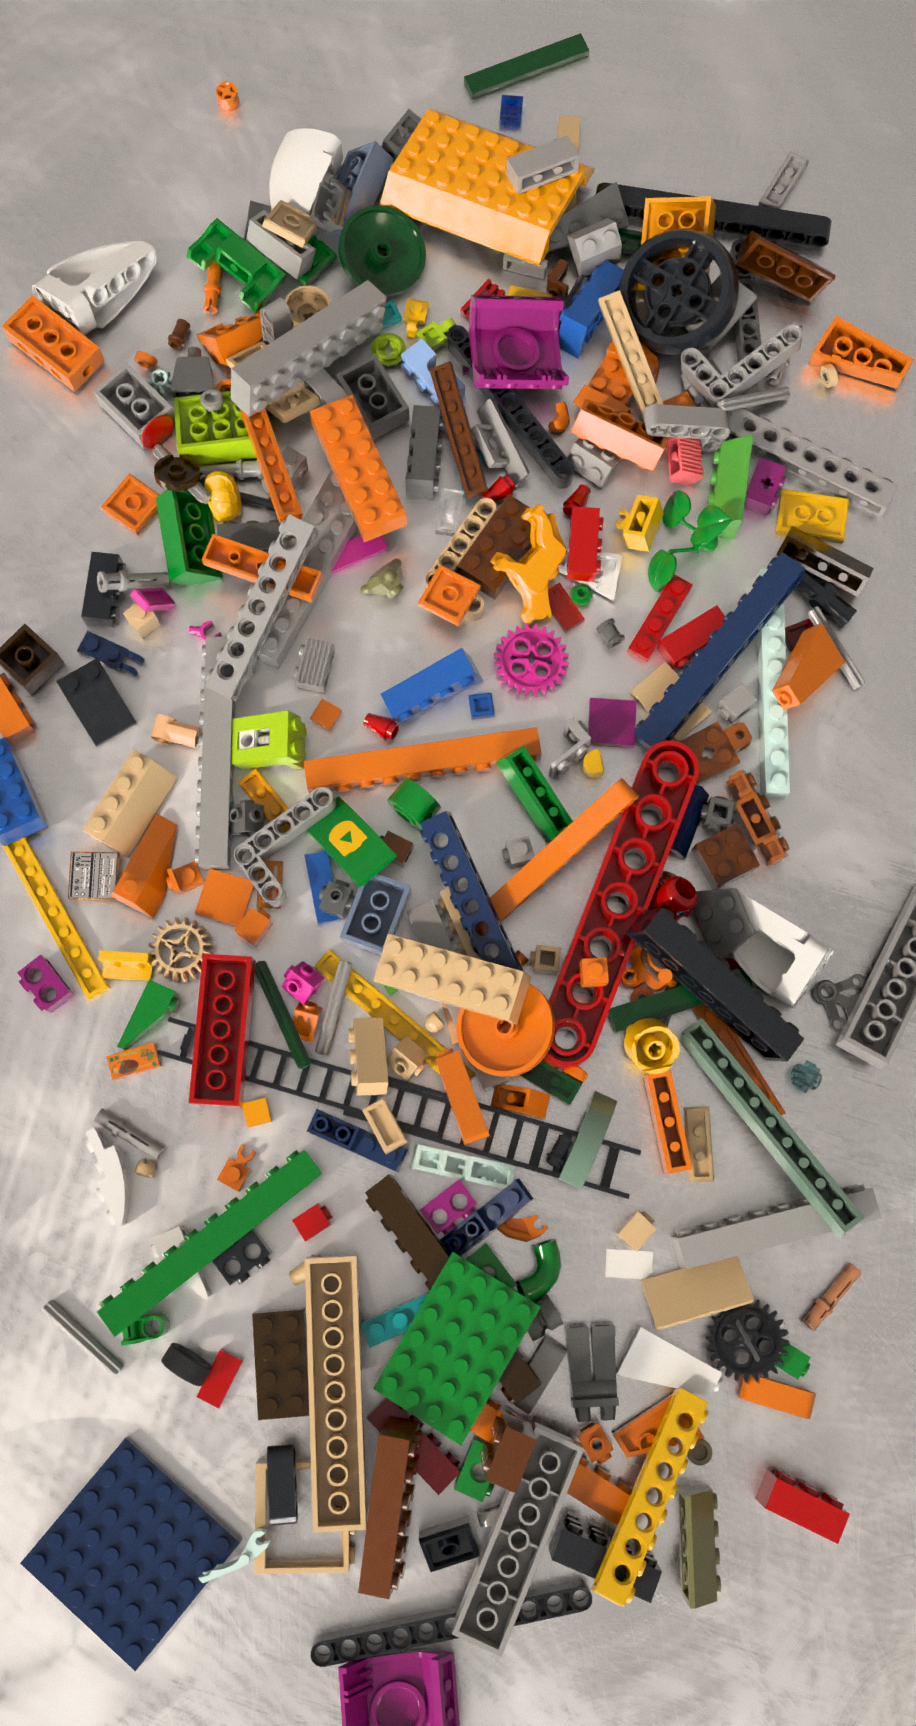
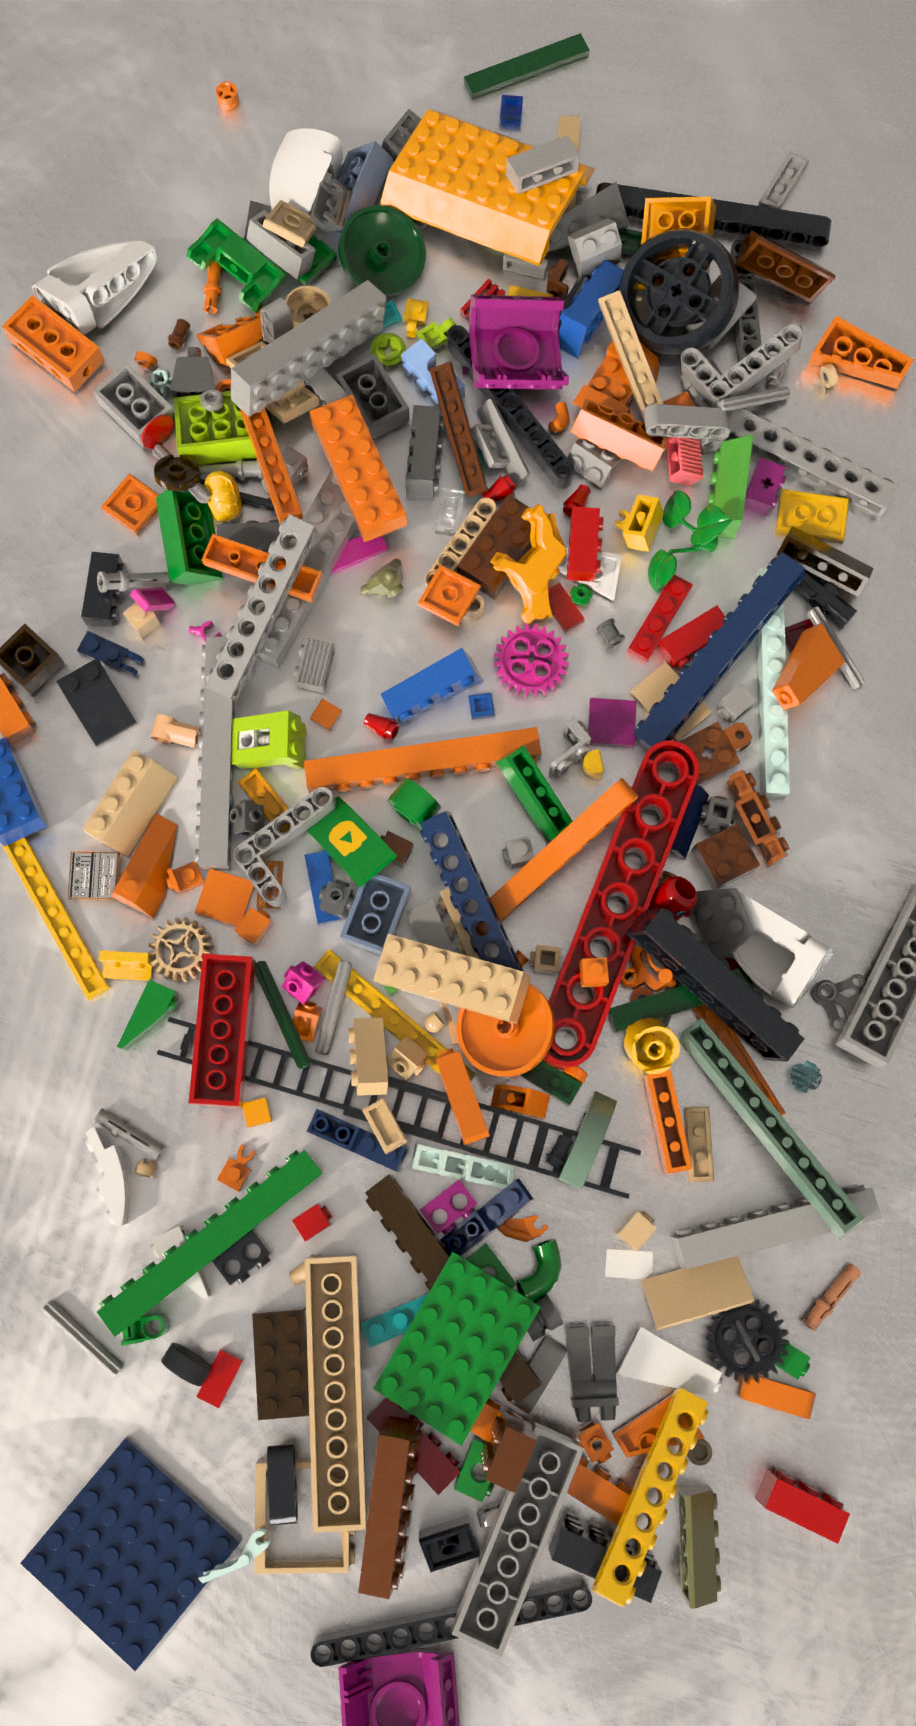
magenta brick [17,955,75,1013] -> none
orange tile [106,1042,161,1080] -> none

